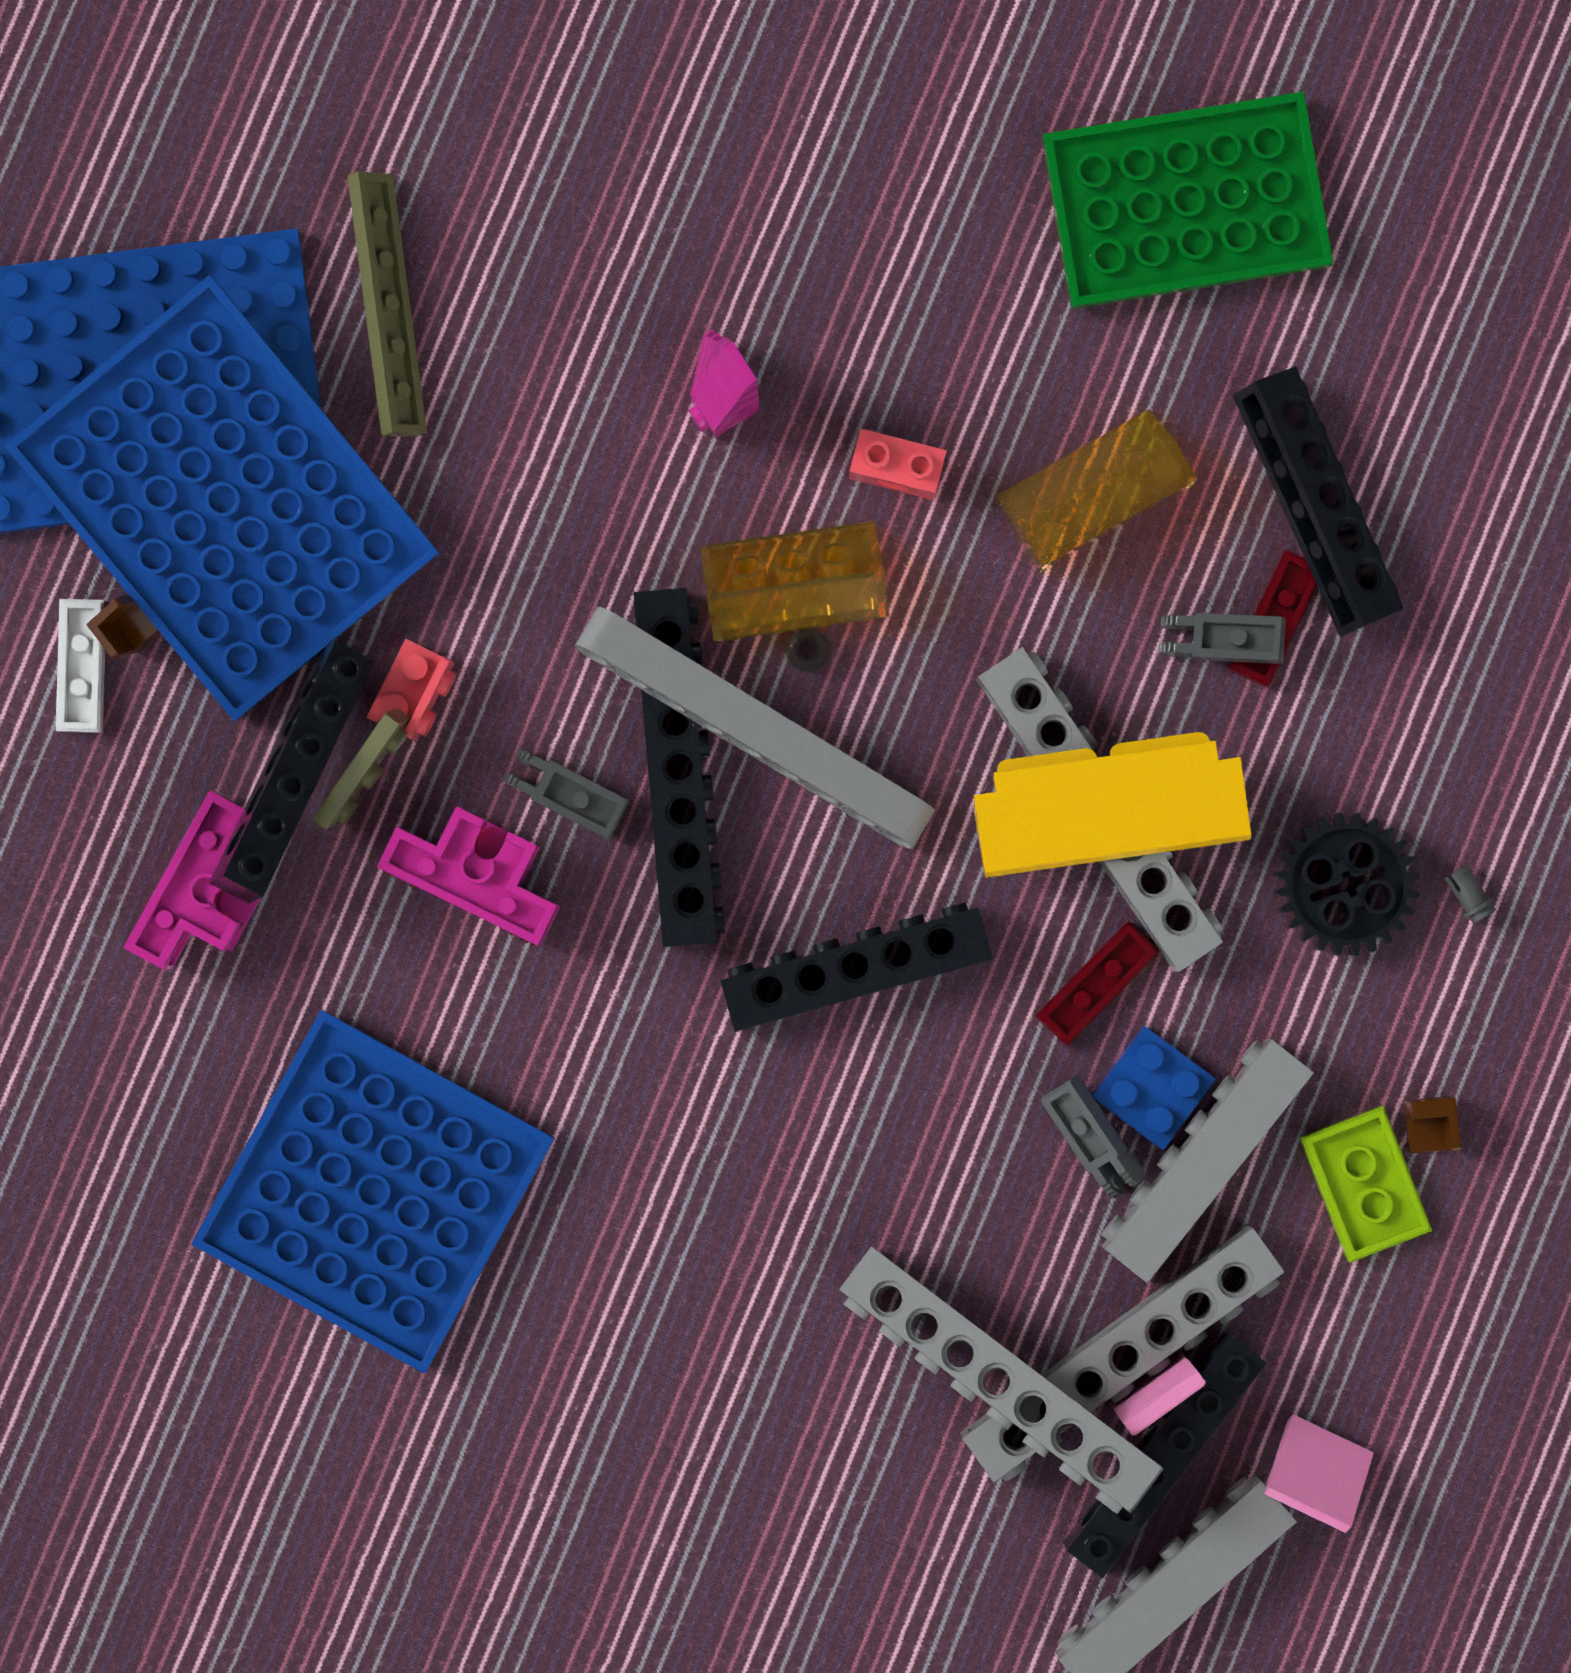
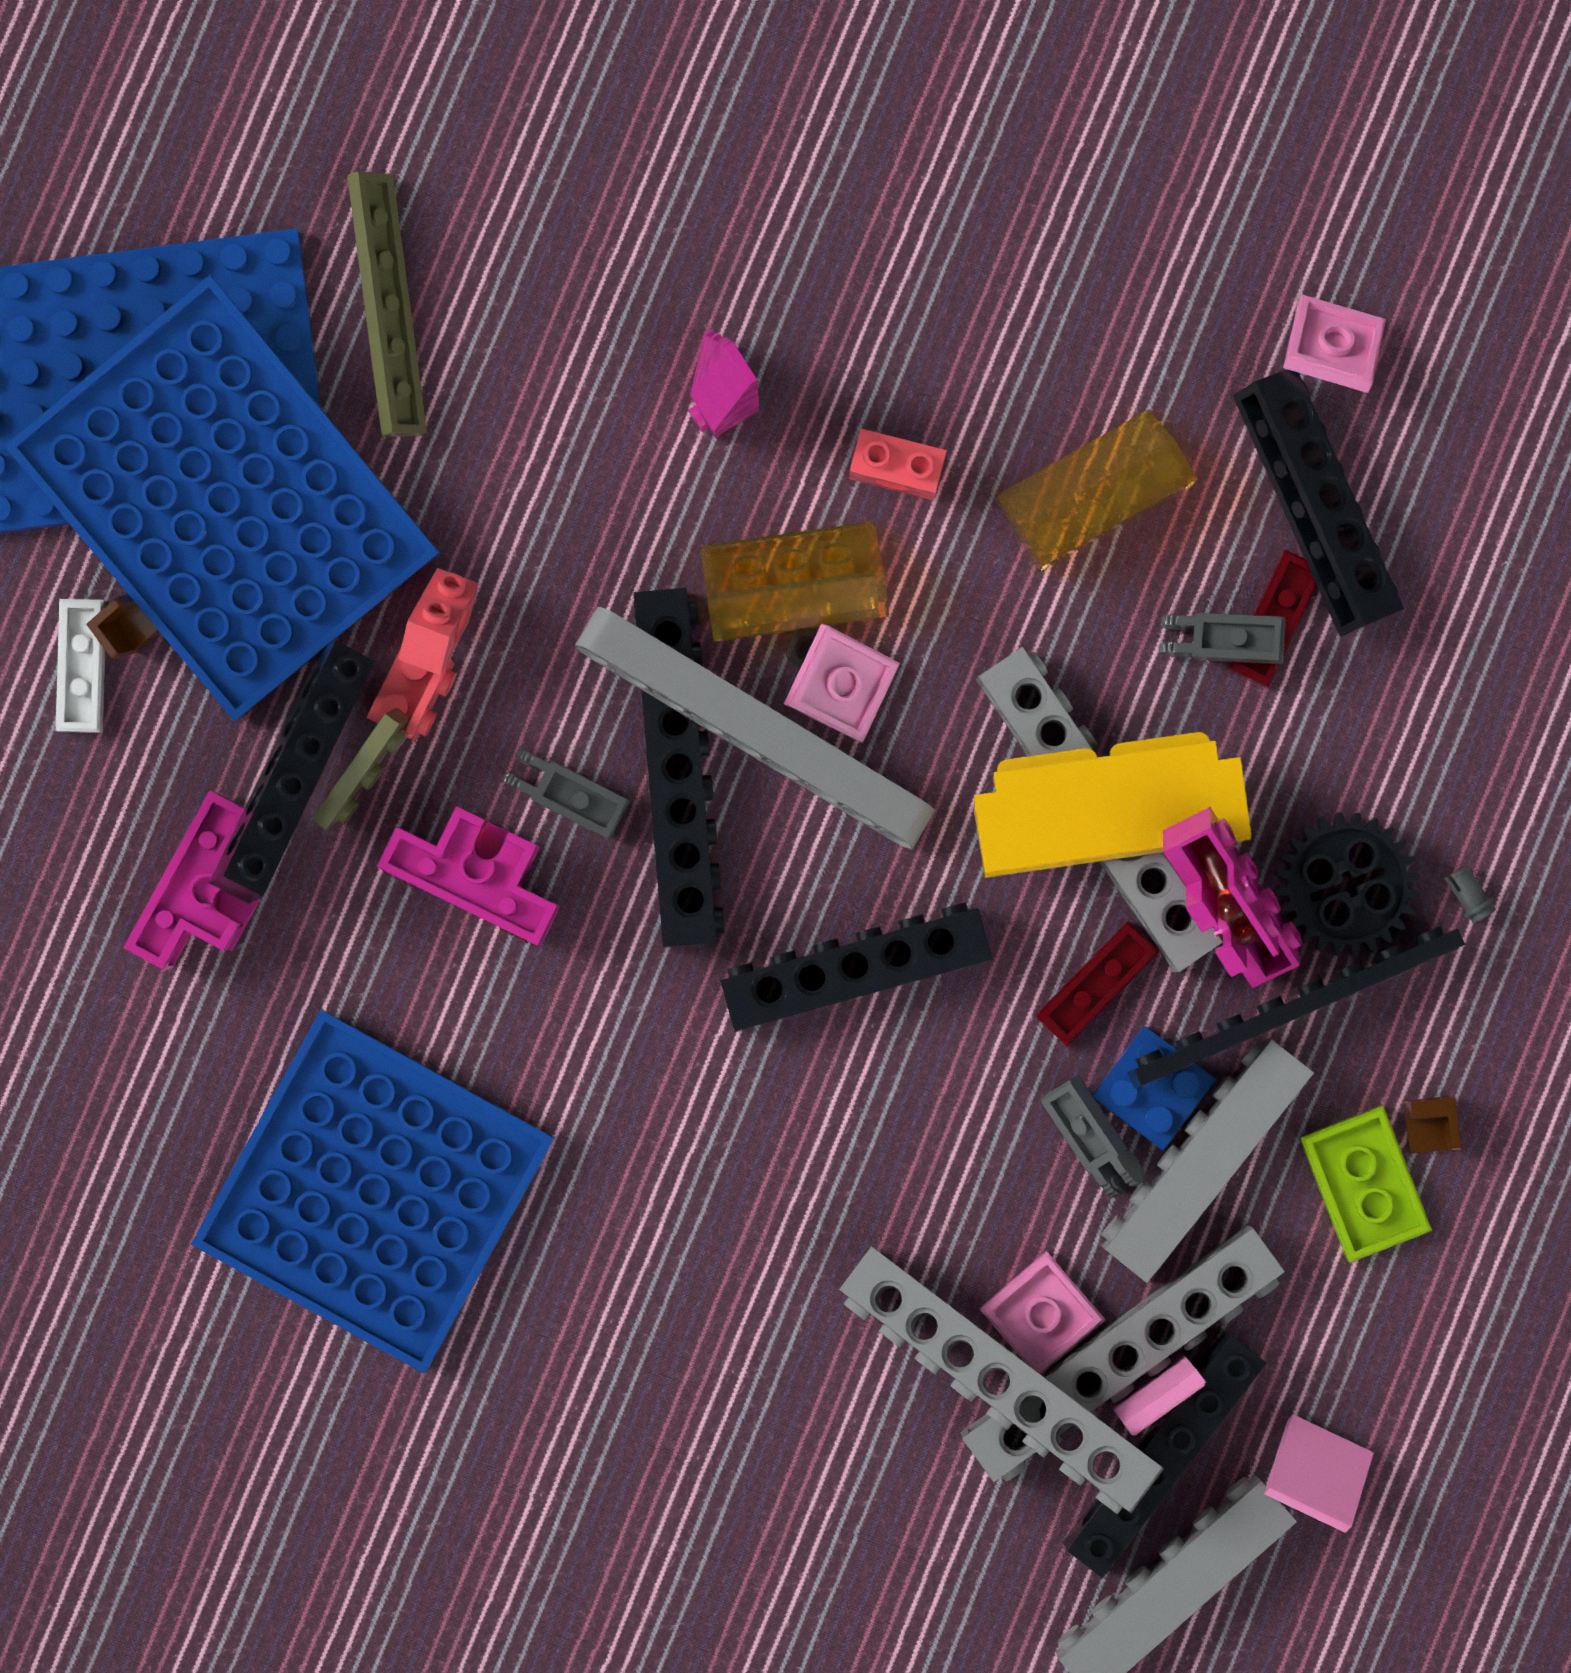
green plate [1042,91,1333,310] -> none
none -> coral brick [398,568,479,675]
none -> bright pink tile [784,624,900,743]
none -> bright pink tile [979,1251,1105,1375]
none -> black plate [1127,926,1465,1088]
none -> dark pink piece [1163,807,1303,988]
none -> bright pink tile [1283,295,1386,393]

